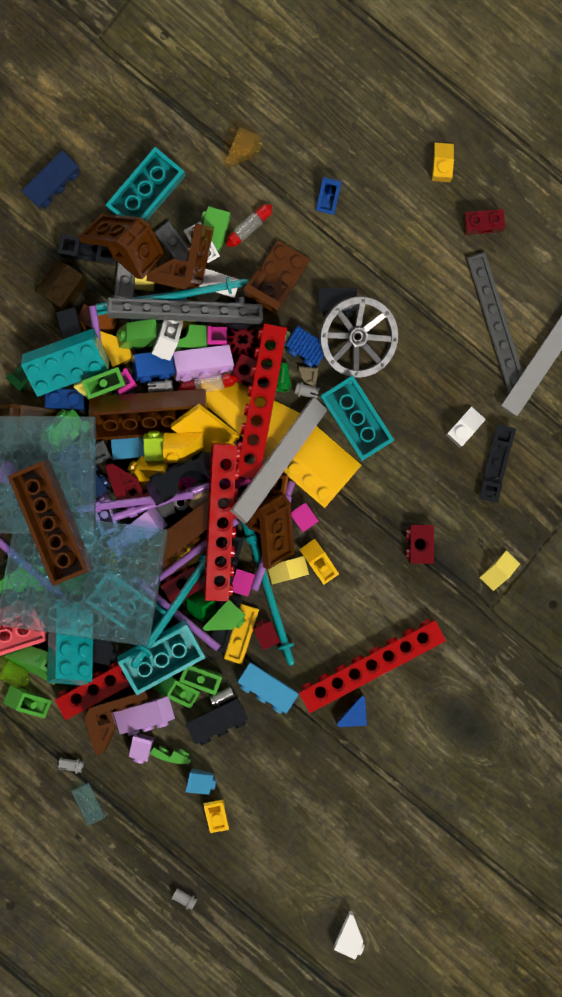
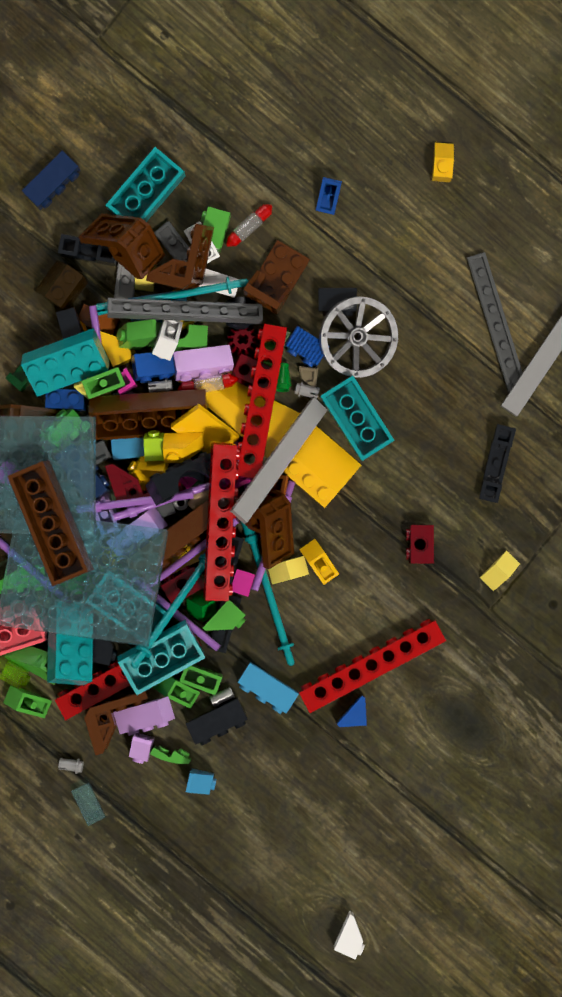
light grey pin [172,888,197,910] -> none
yellow slope [203,800,229,833] -> none
dark pink panel [207,325,228,347] -> none
yellow tile [224,604,259,664] -> none
clear yellow slope [225,127,263,168] -> none
dark red brick [253,619,280,650] -> none
dark pink panel [291,503,319,532] -> none
white slope [446,407,486,448] -> none
dark red brick [463,209,505,235] -> none

